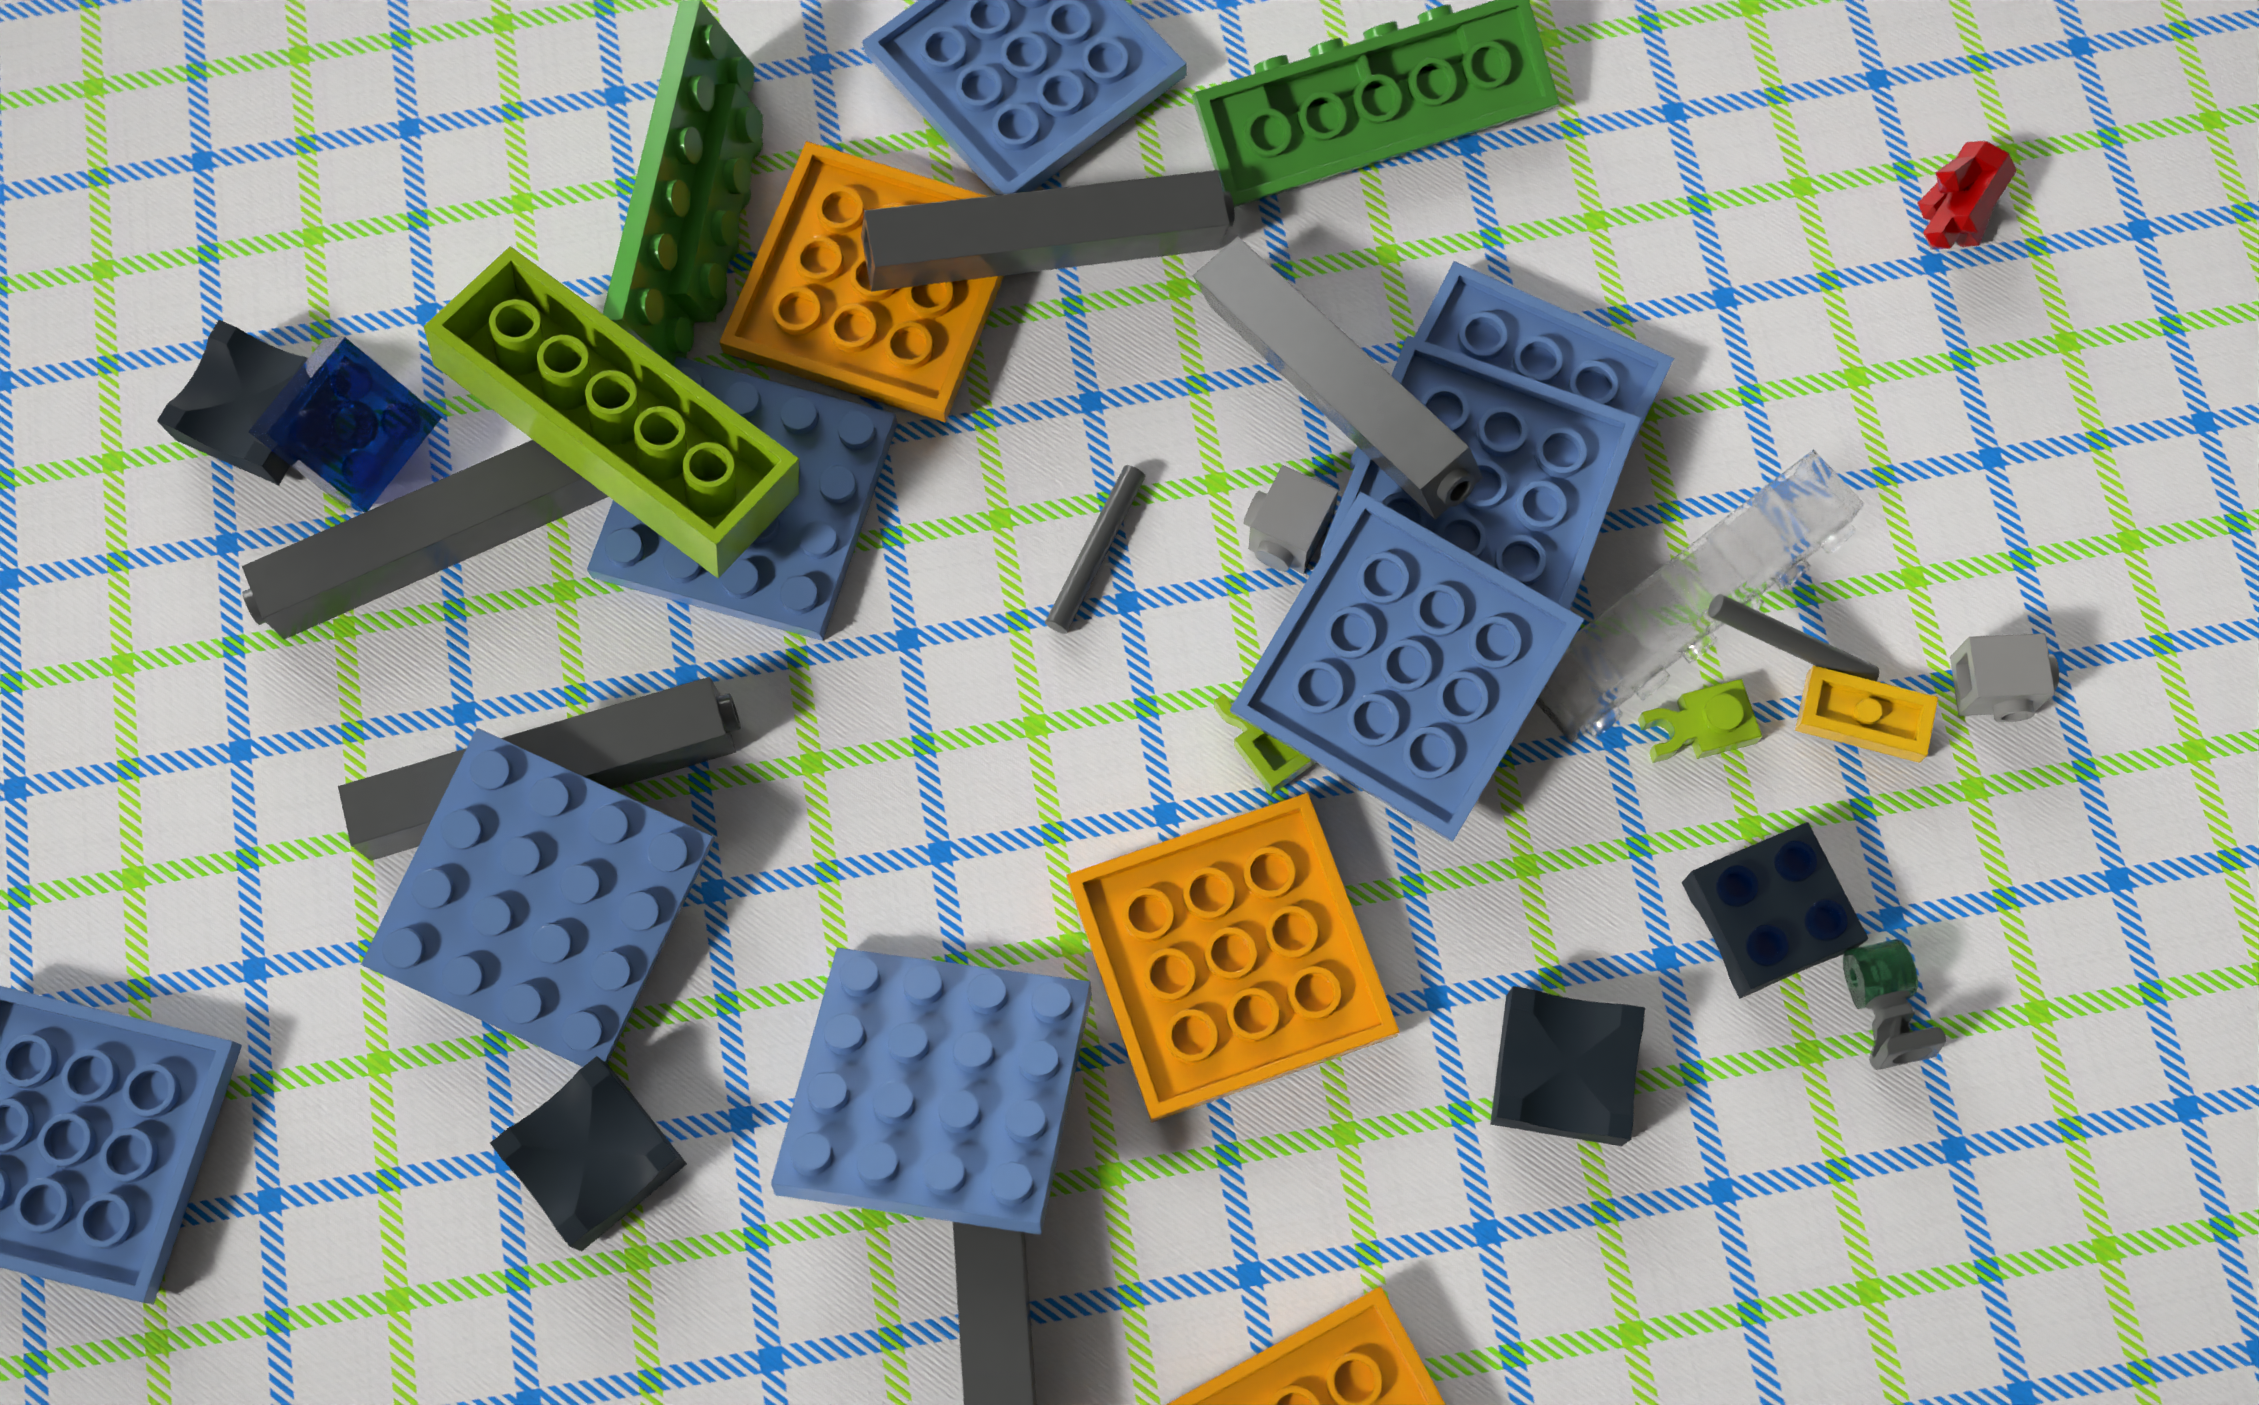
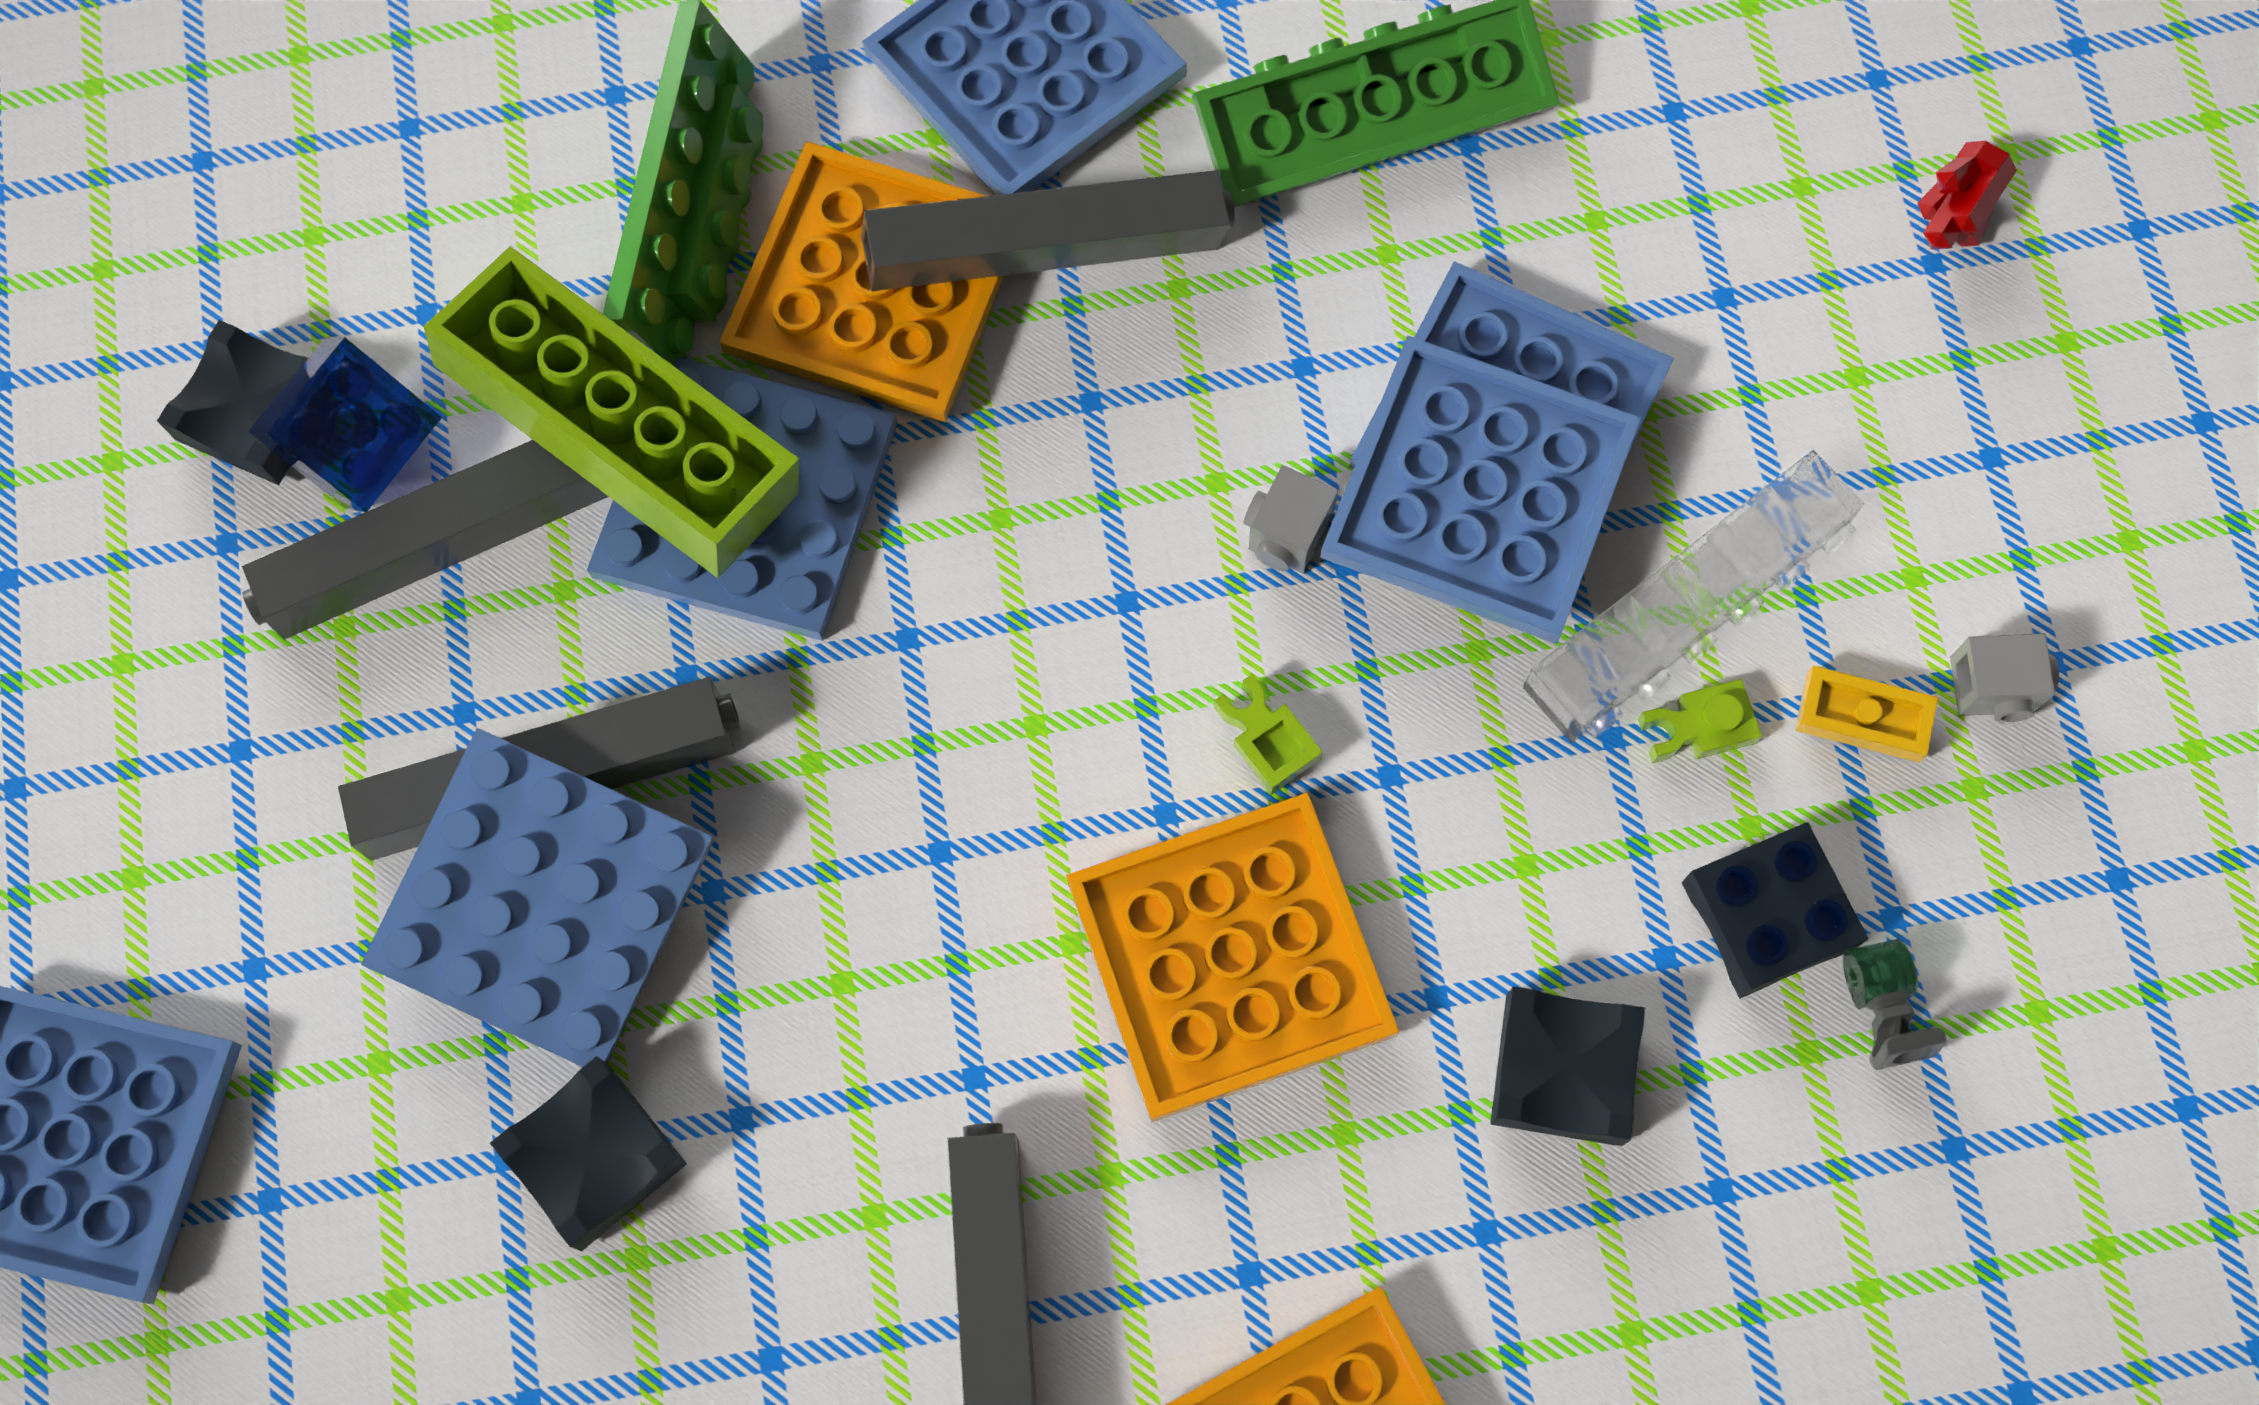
medium blue plate [771,948,1092,1235] -> none
dark grey bar [1045,465,1146,634] -> none
brick [1193,236,1483,519] -> none
medium blue plate [1230,491,1584,843] -> none
dark grey bar [1708,594,1879,681] -> none

